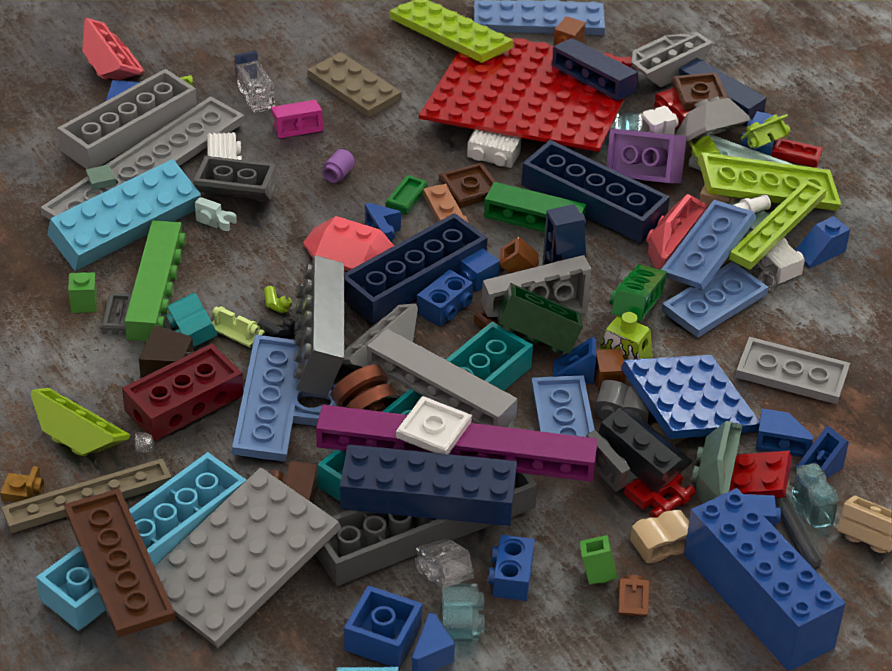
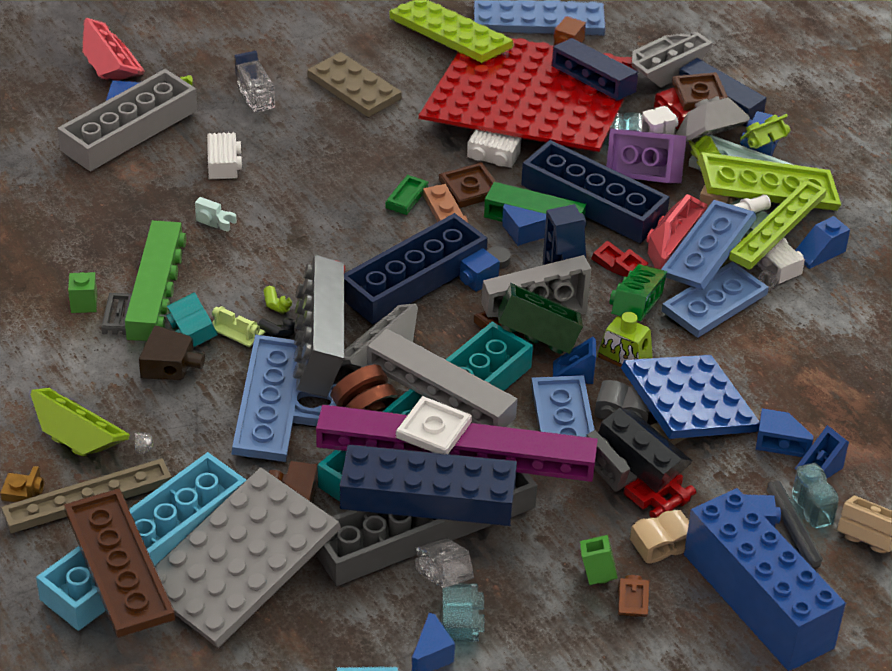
light grey plate [40,97,245,220] -> none
medium azure brick [47,159,201,271] -> none
sand green tile [86,164,116,190] -> none
dark red brick [122,343,243,442] -> none
dark grey slope [194,156,276,201] -> none
dark pink hinge [271,100,324,138] -> none
coral wedge [303,216,394,271] -> none
medium lavender brick [322,149,355,183] -> none
blue brick [344,585,422,669] -> none
blue slope [365,203,401,242] -> none
blue brick [417,269,473,327] -> none
blue brick [488,535,535,601] -> none
dark orange brick [500,236,539,273] -> none
dark orange brick [594,349,626,390] -> none
sand green wedge [691,421,743,503] -> none
red plate [729,450,792,498] -> none
light grey plate [735,337,850,405] -> none
red plate [771,138,823,168] -> none
none -> blue slope [502,204,546,246]
none -> red slope [591,240,649,277]

